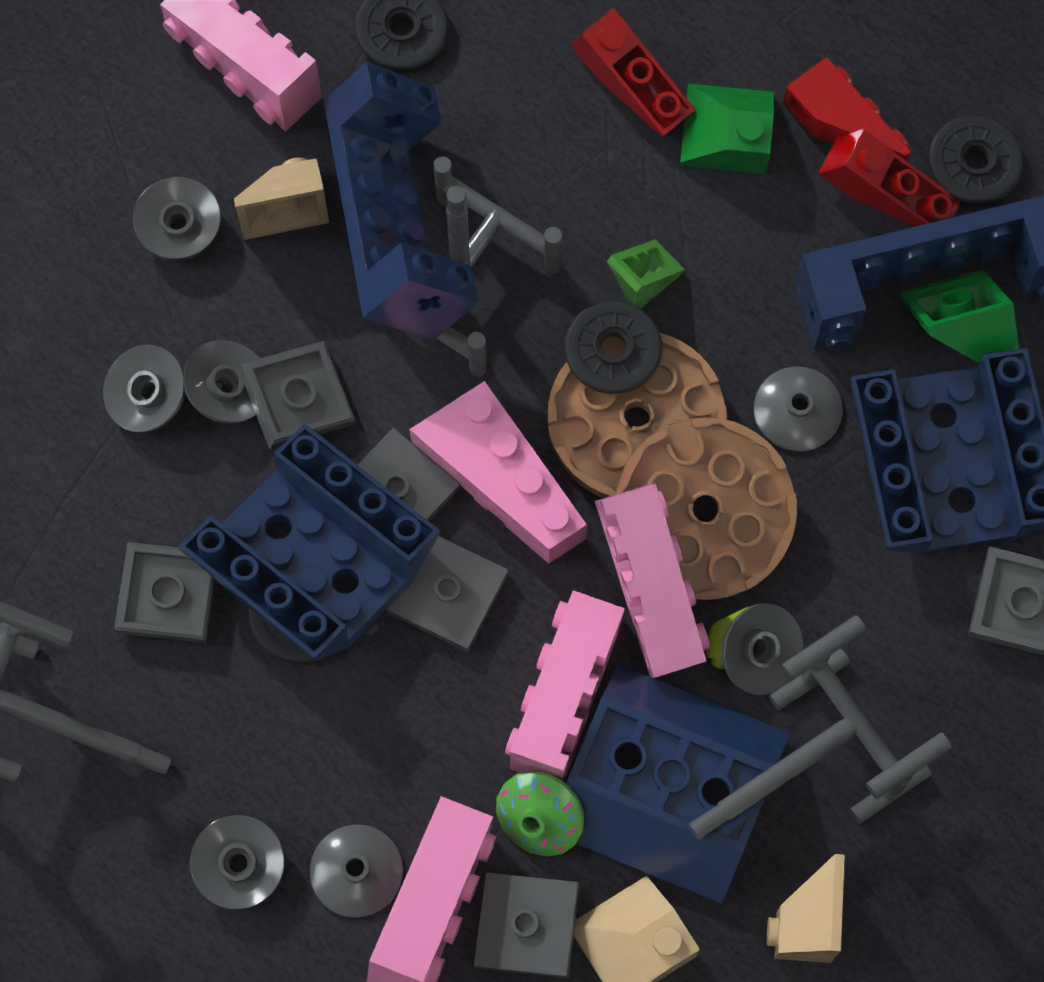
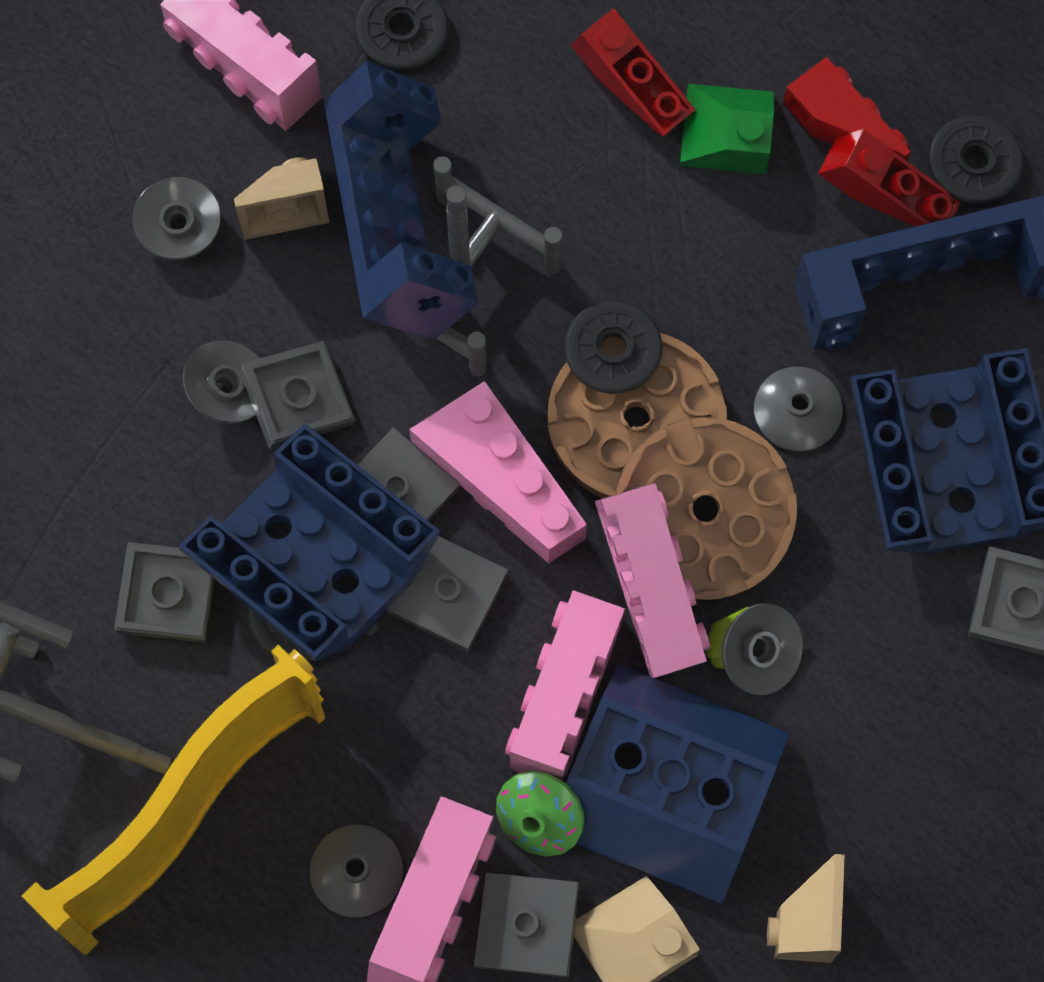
dark grey dish [103,344,185,433] -> none
dark grey dish [190,815,284,910] -> none
bright green slope [607,239,685,308] -> none
dark grey piece [688,615,952,840] -> none
green slope [899,269,1019,362] -> none
none -> yellow panel [22,645,325,956]

